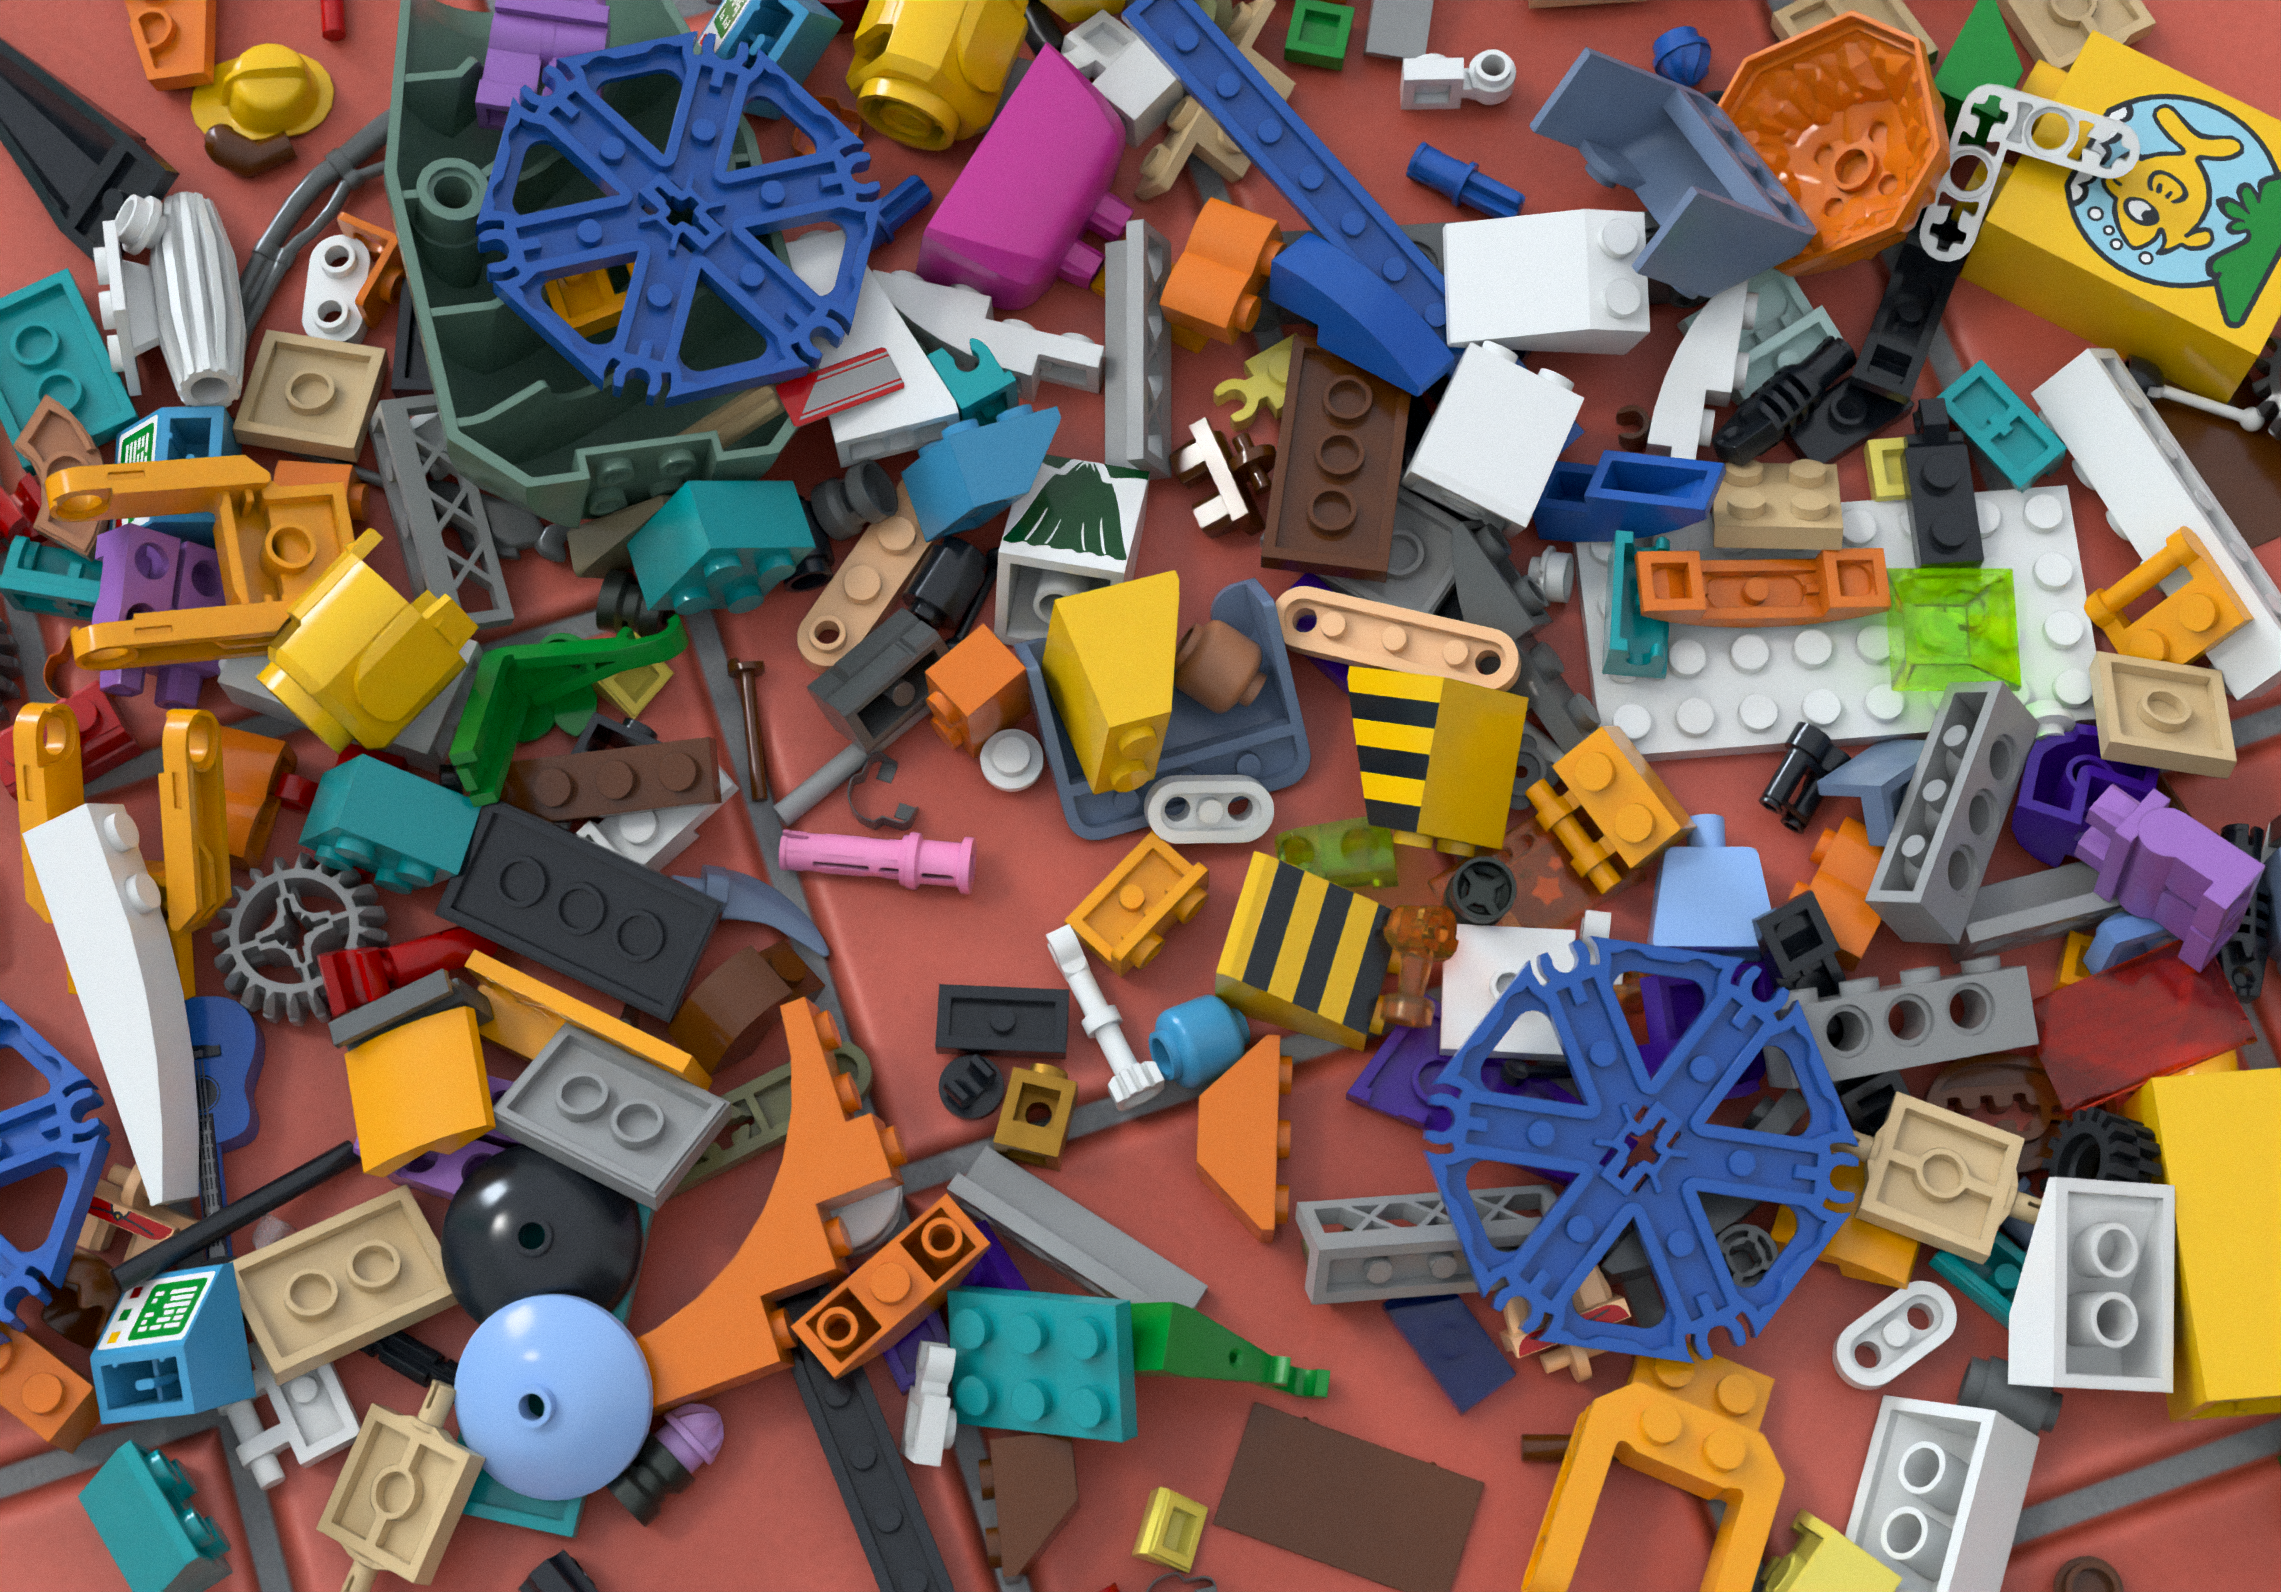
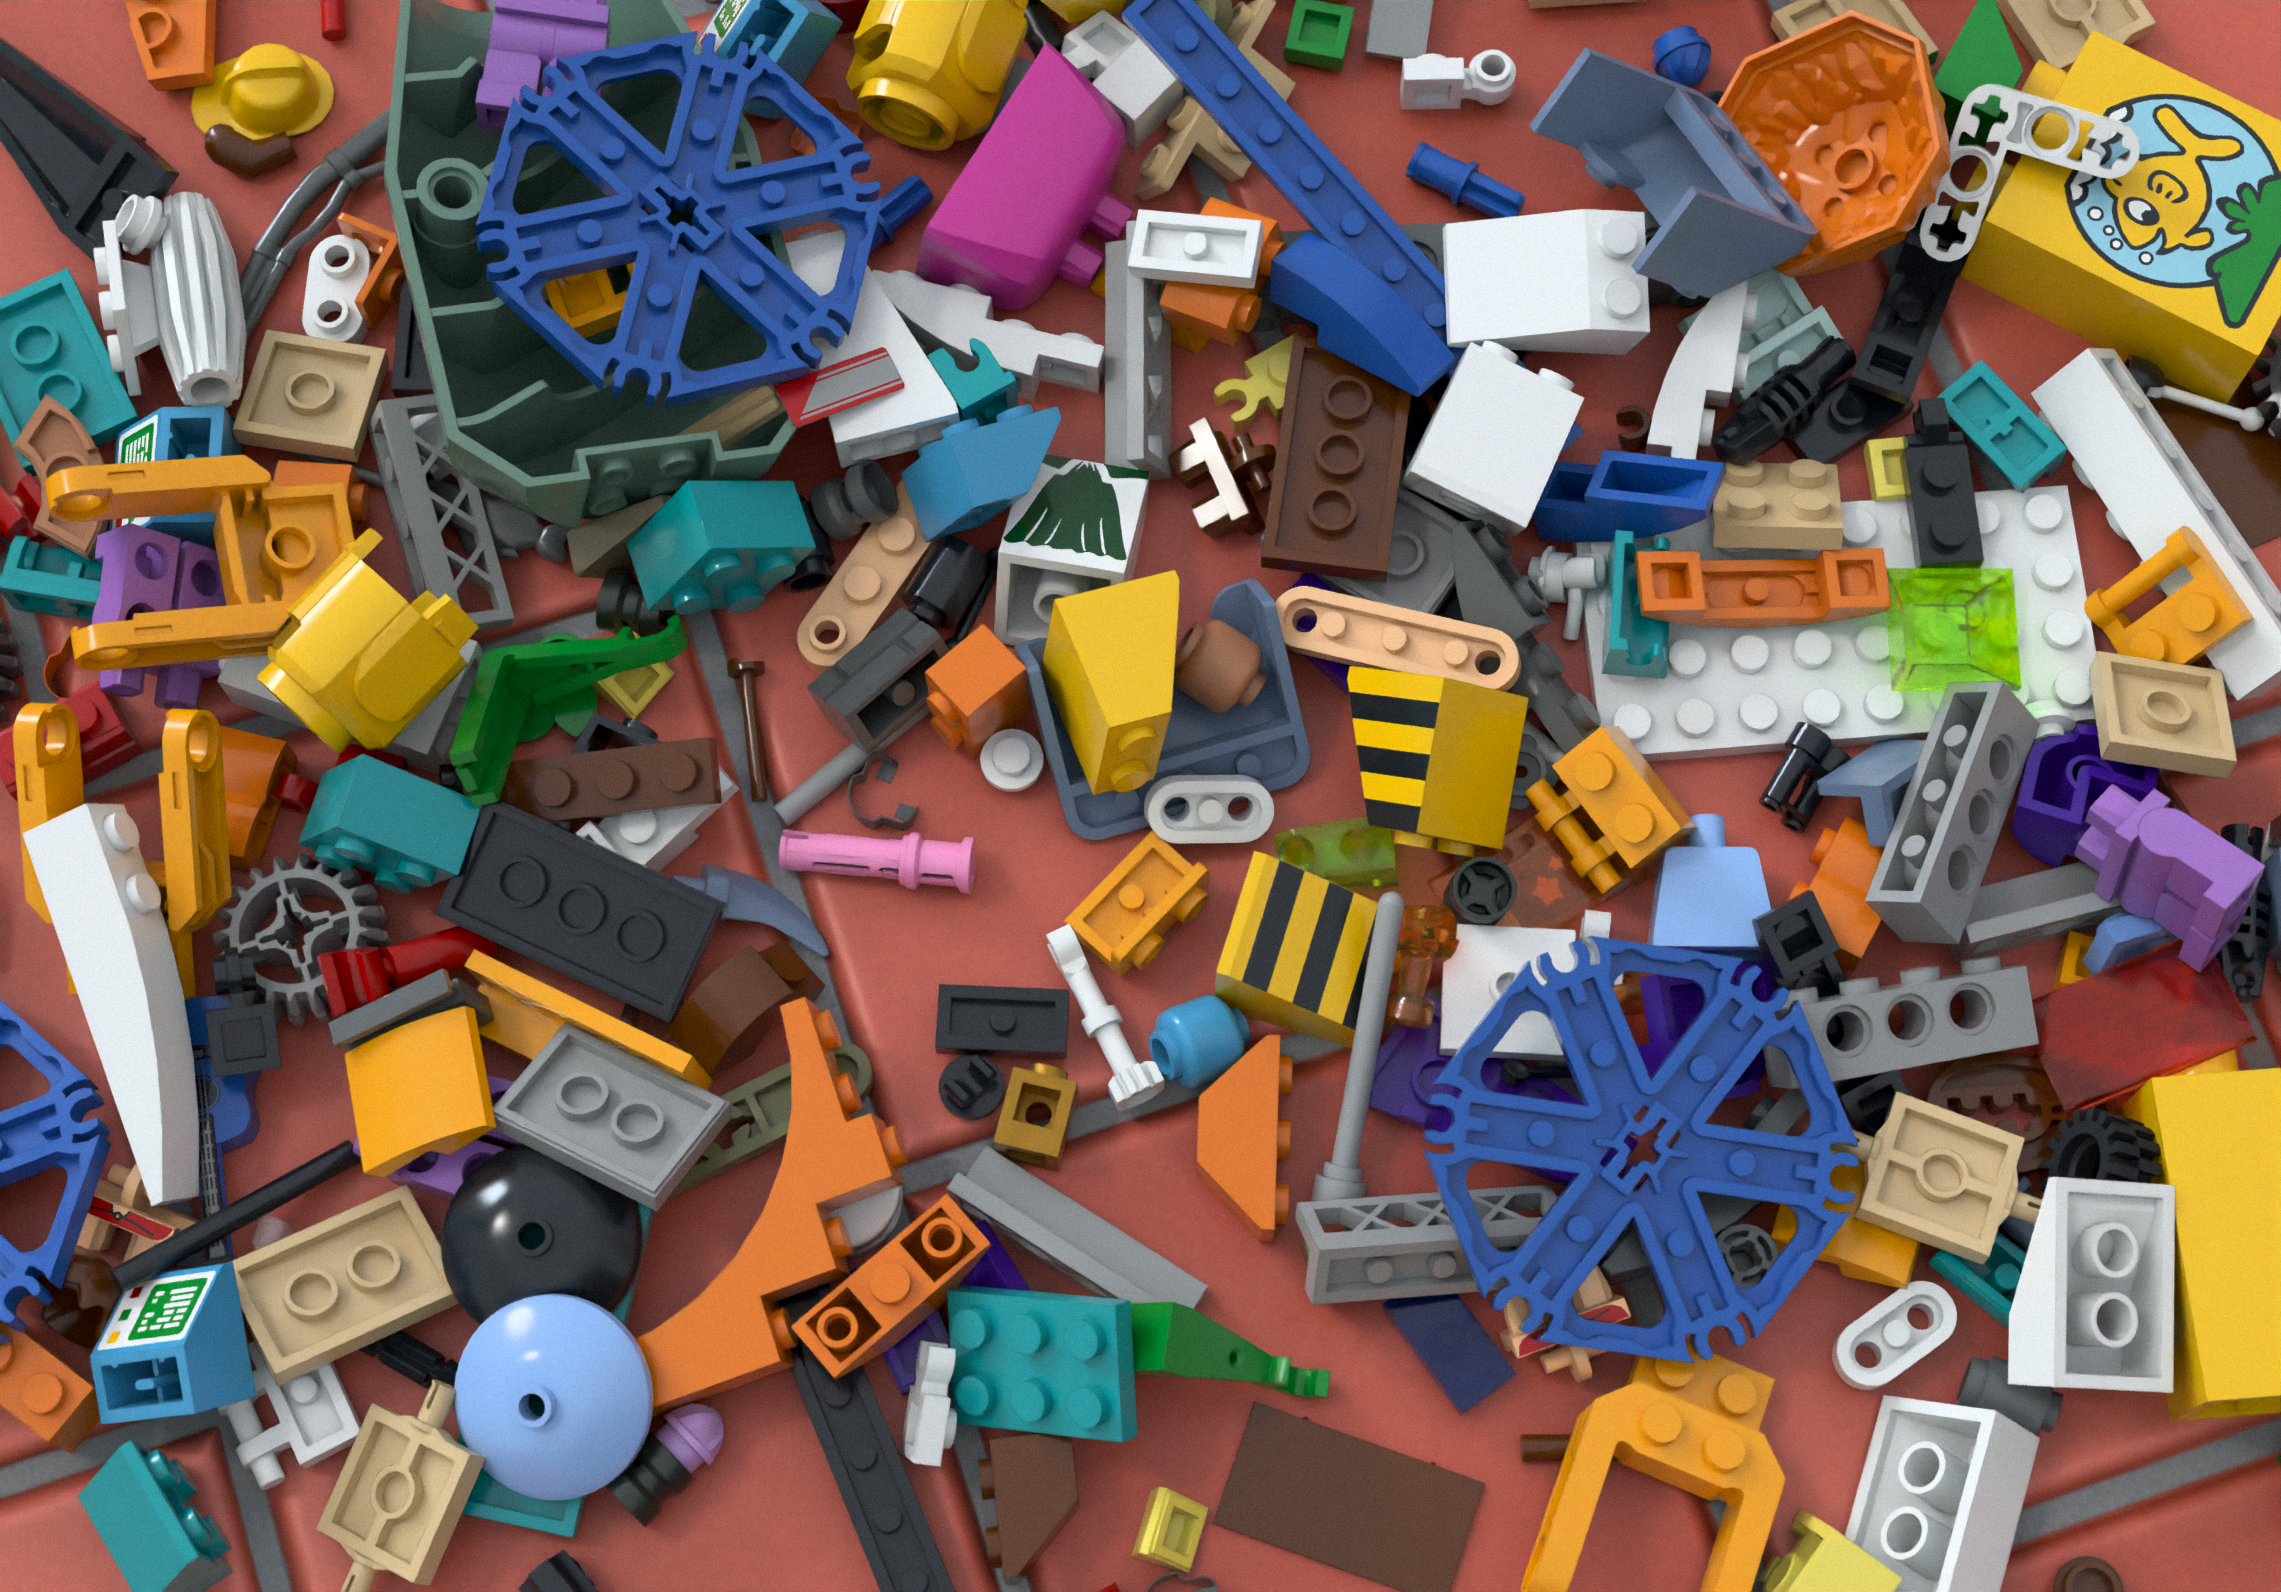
none -> black plate [205,947,282,1078]
none -> white plate [1128,209,1264,289]
none -> light grey piece [1311,892,1405,1201]
none -> white hand [1561,553,1607,640]

